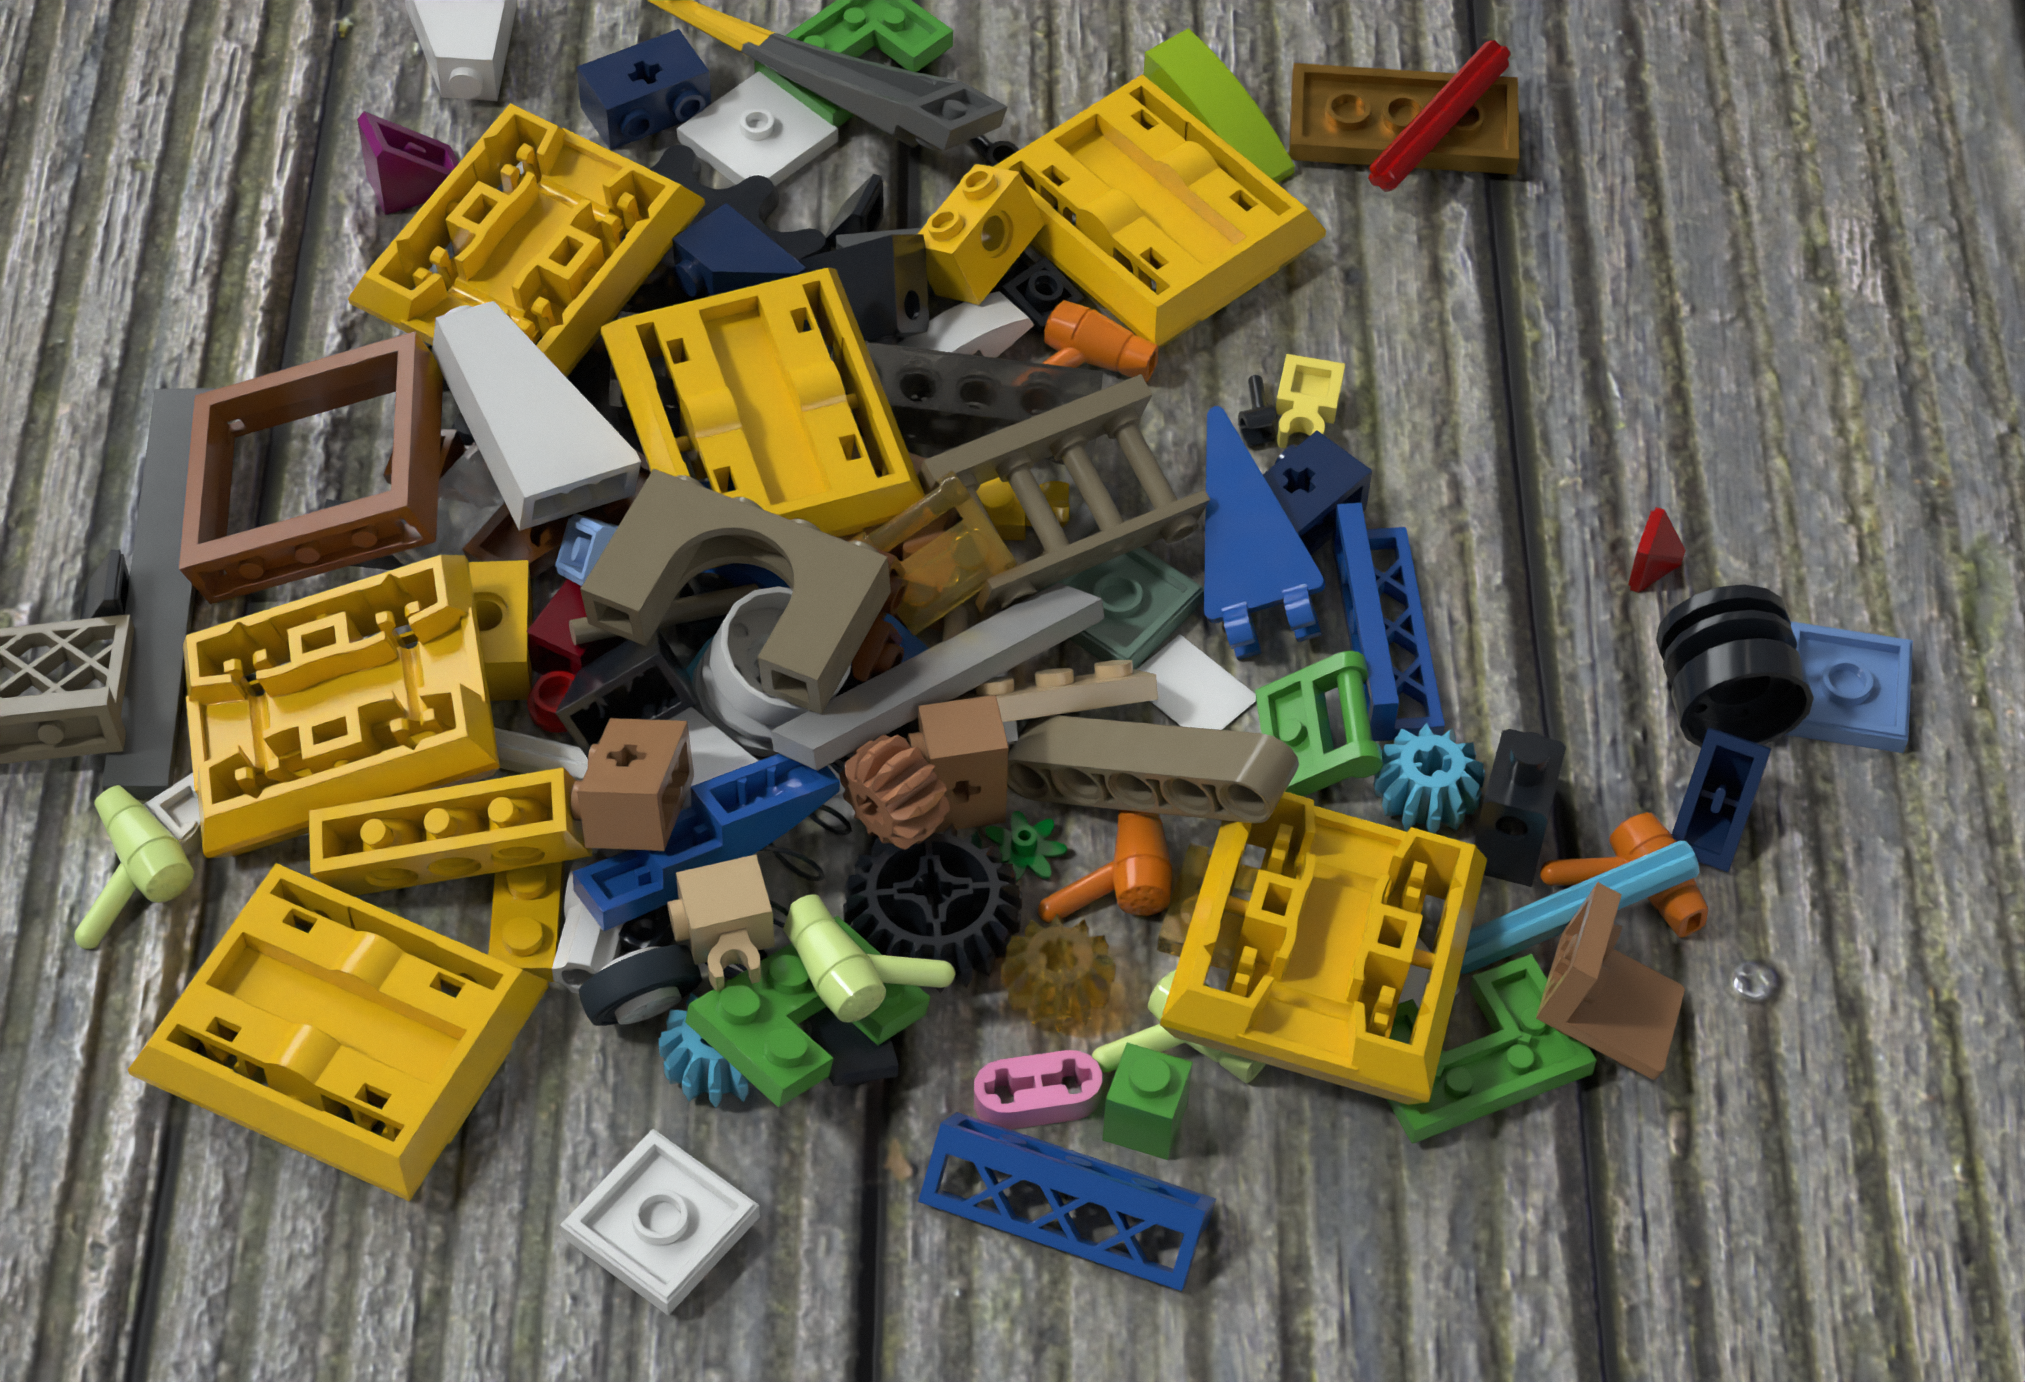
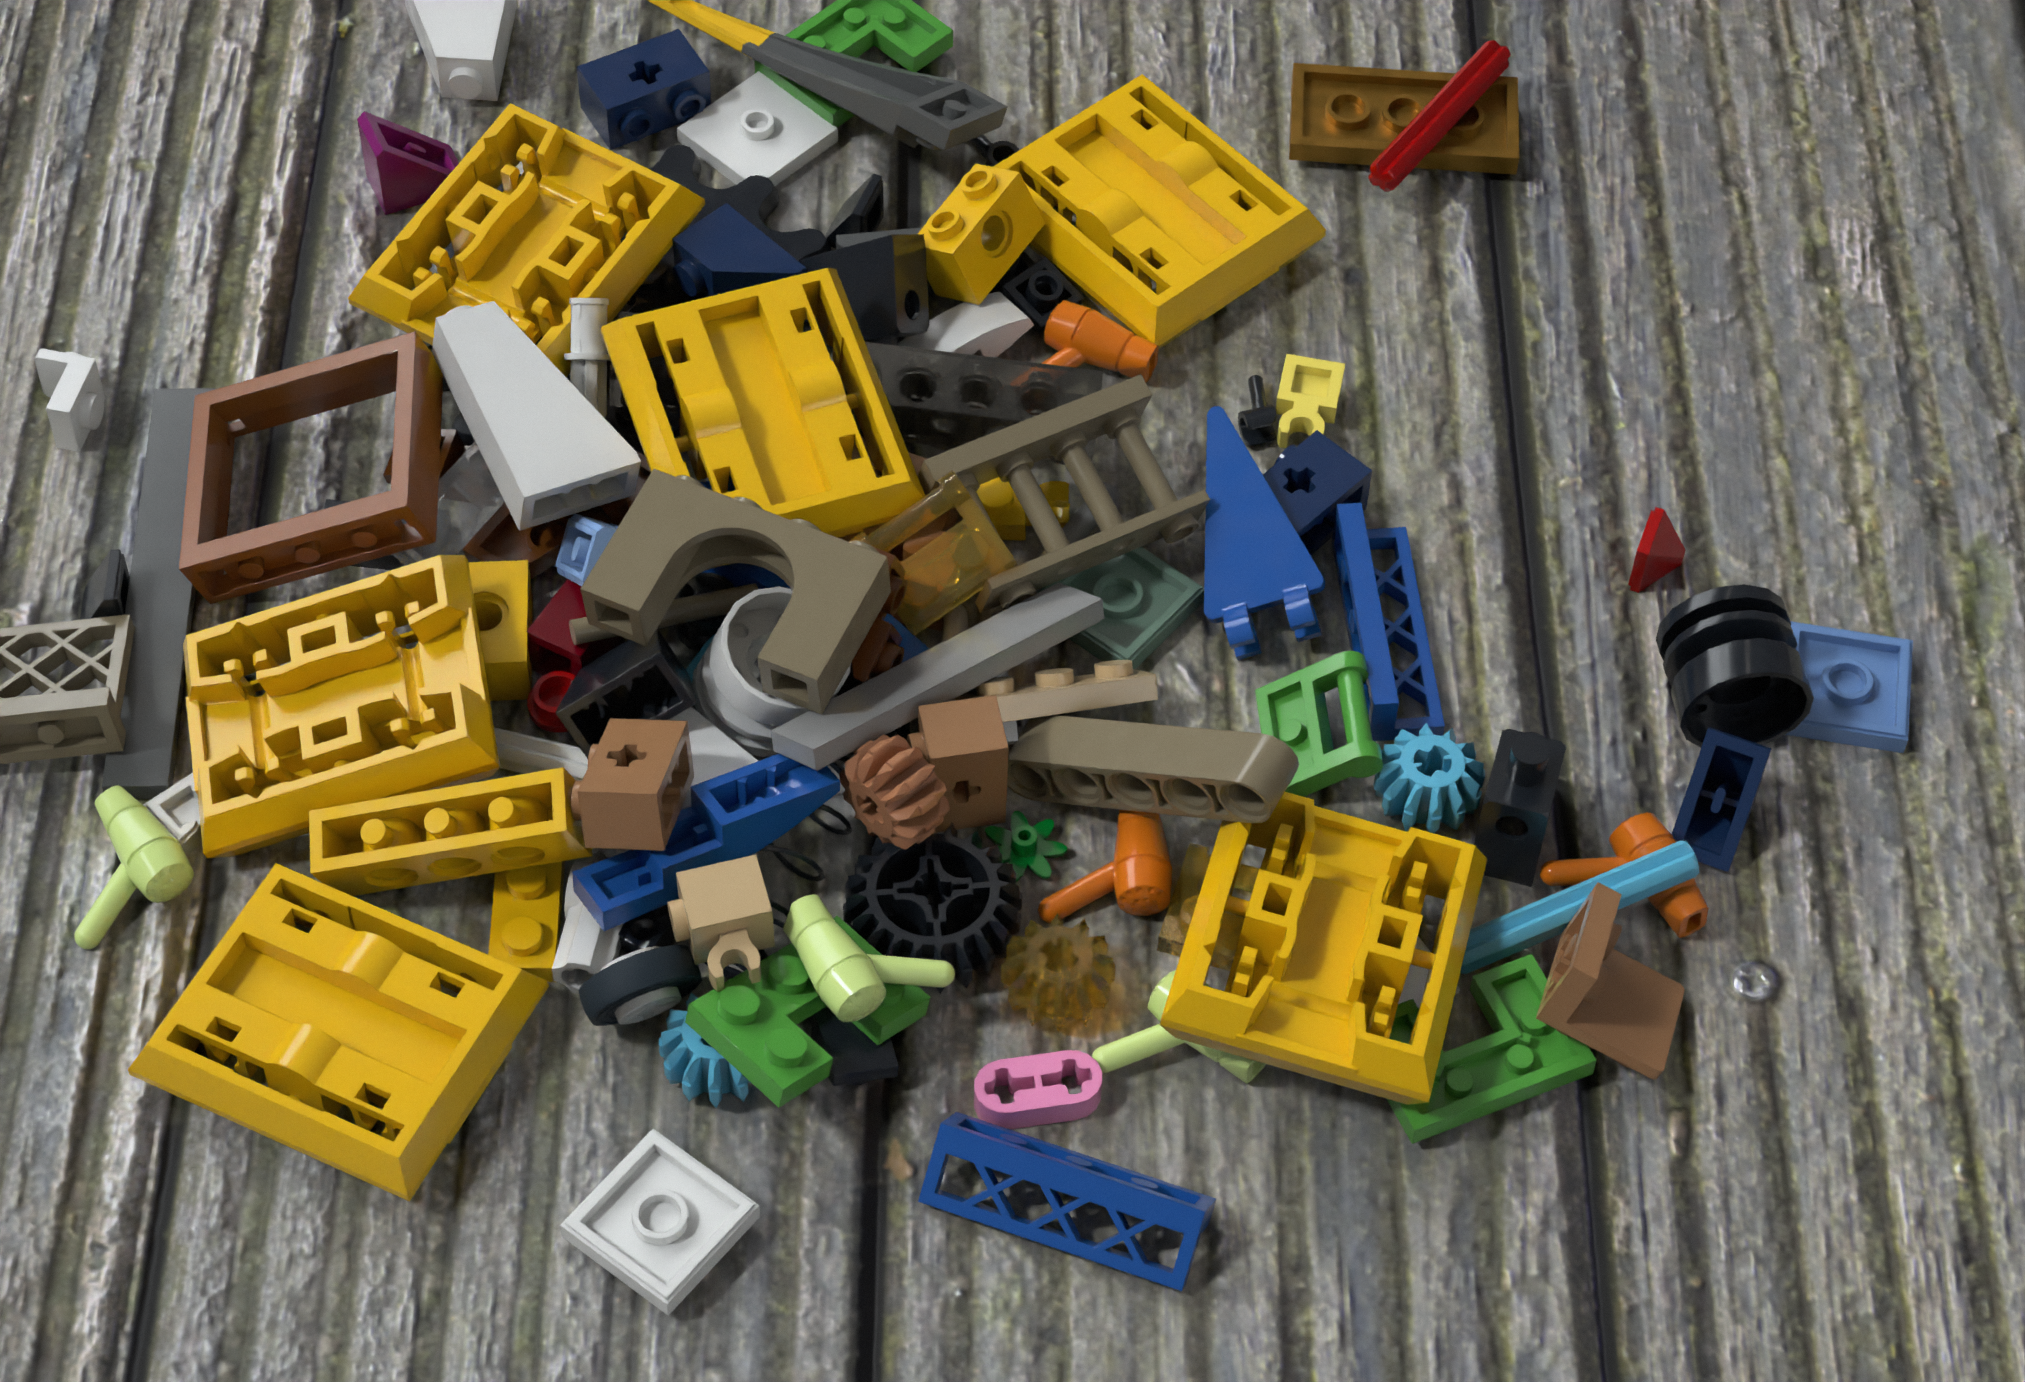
bright green brick [1102,1042,1193,1160] -> none
white sticker [1137,634,1256,730] -> none
lime slope [1143,28,1295,183] -> none
none -> white bracket [34,349,106,452]
none -> white axle [564,298,611,418]

